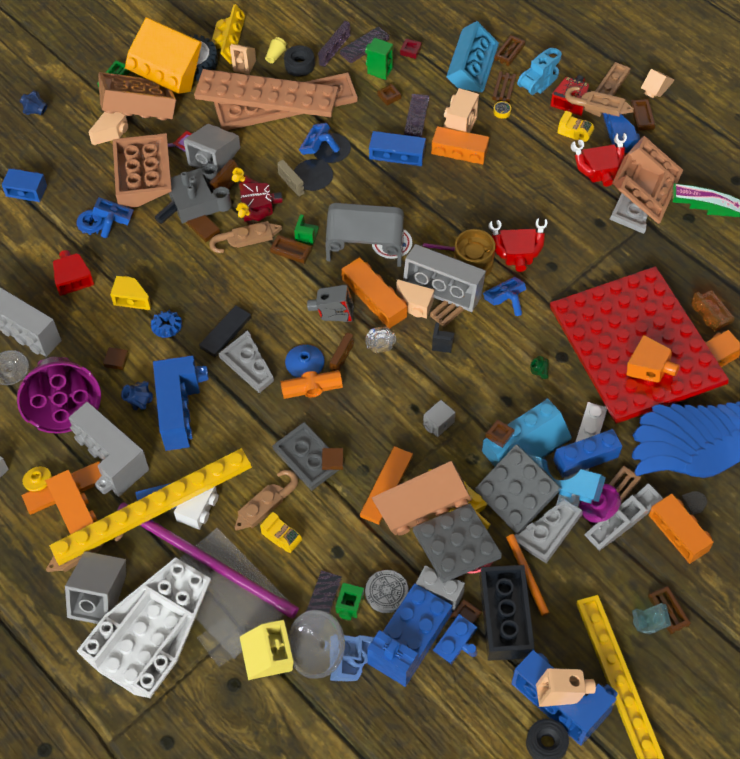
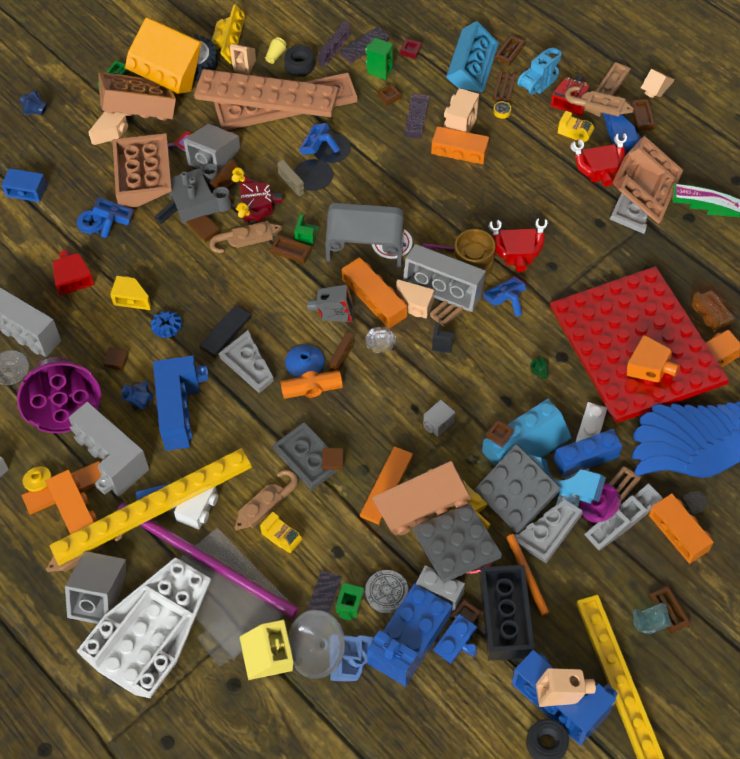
blue brick [369,131,426,166] -> none

